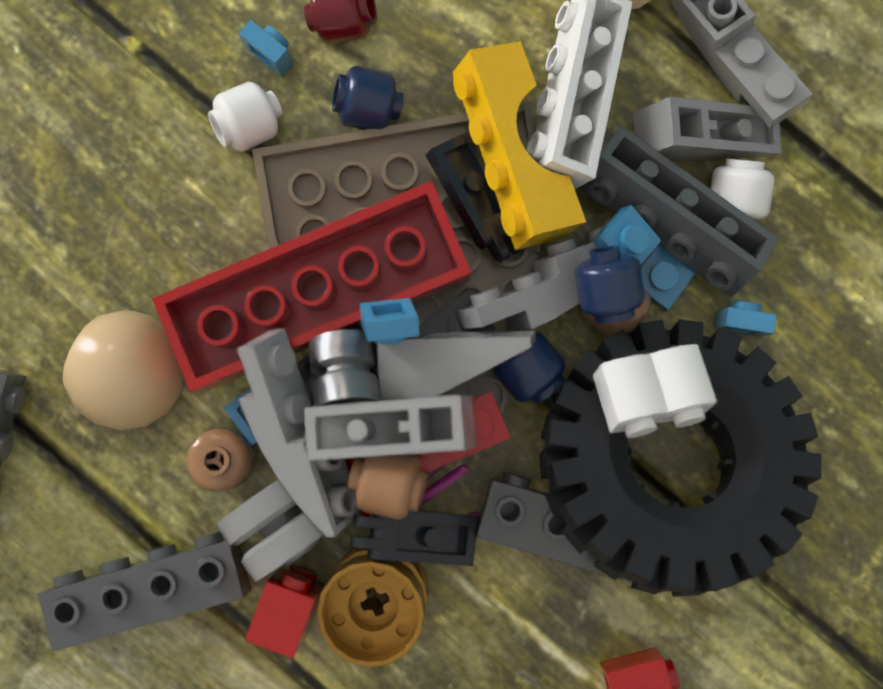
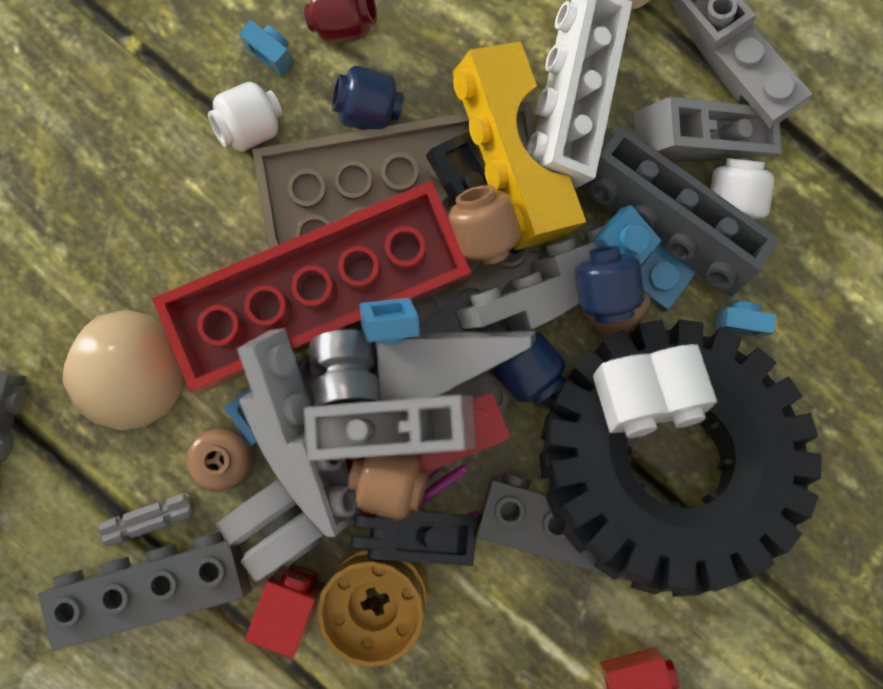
none -> light grey axle [99,493,194,547]
none -> medium nougat head [448,185,521,264]

